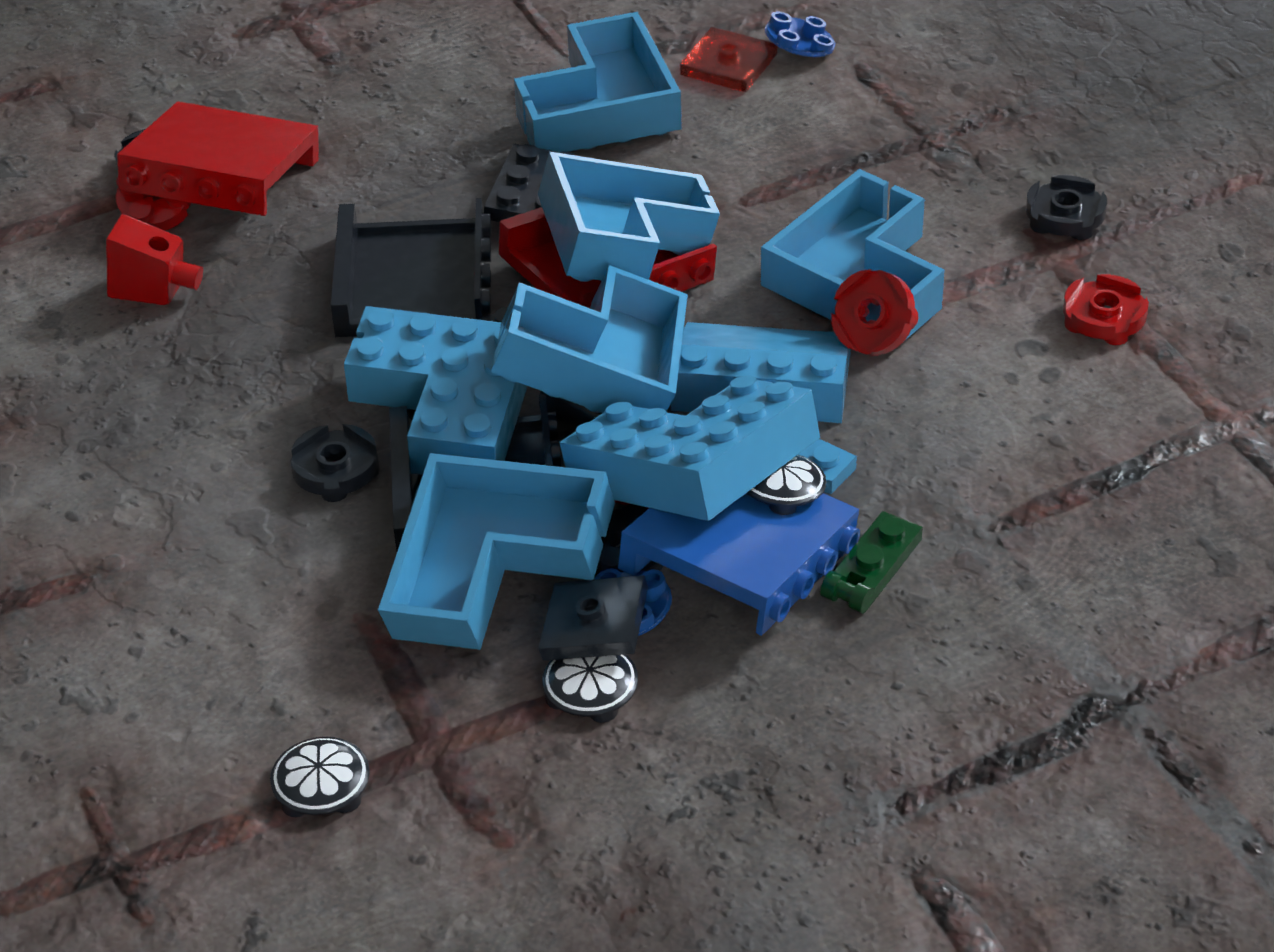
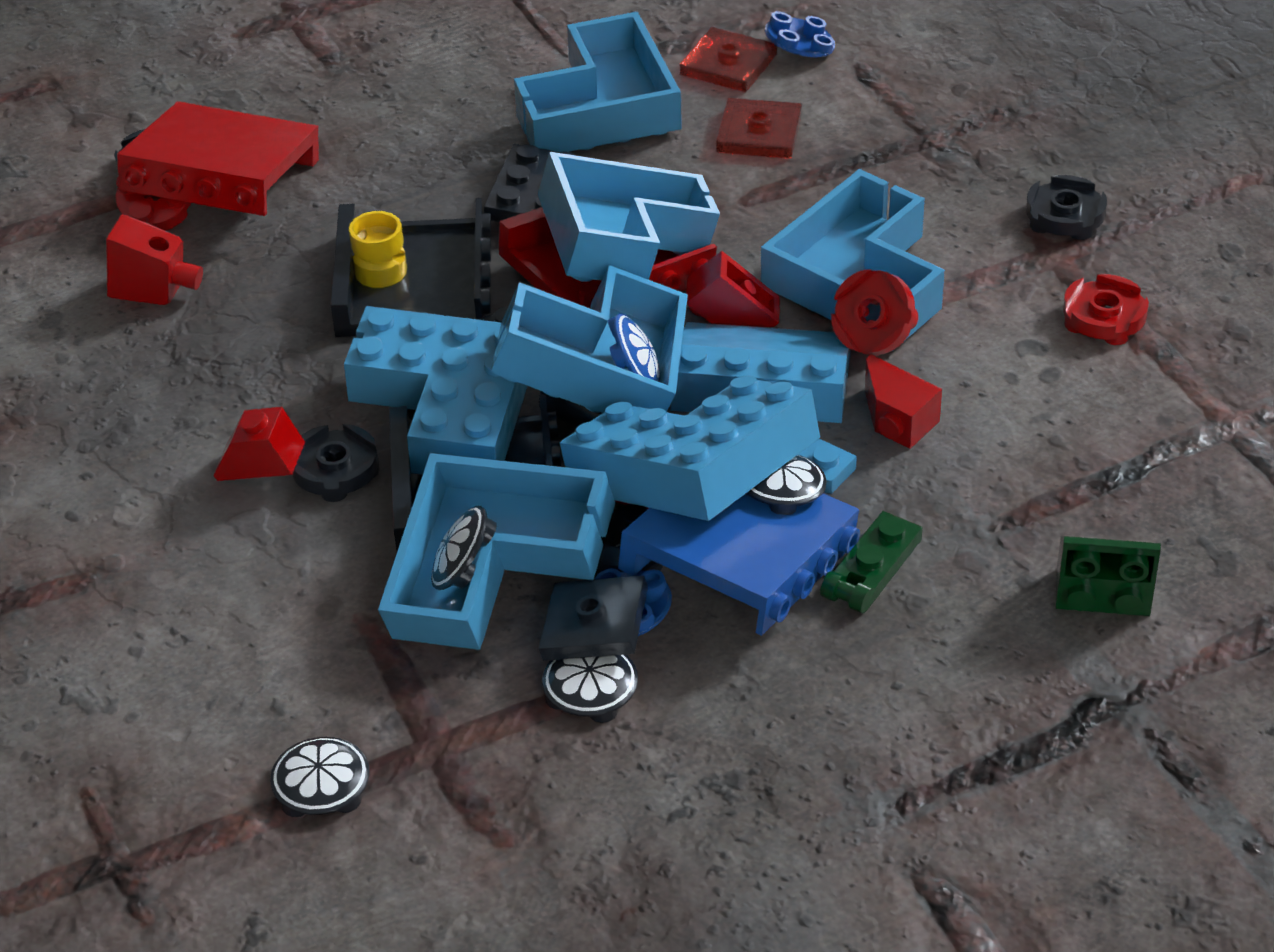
none -> red slope [213,407,305,481]
none -> yellow wheel [349,211,407,288]
none -> black dish [431,506,497,590]
none -> blue dish [608,313,660,382]
none -> red slope [686,251,780,328]
none -> clear red plate [716,98,802,159]
none -> red slope [865,354,942,449]
none -> dark green slope [1056,536,1161,616]

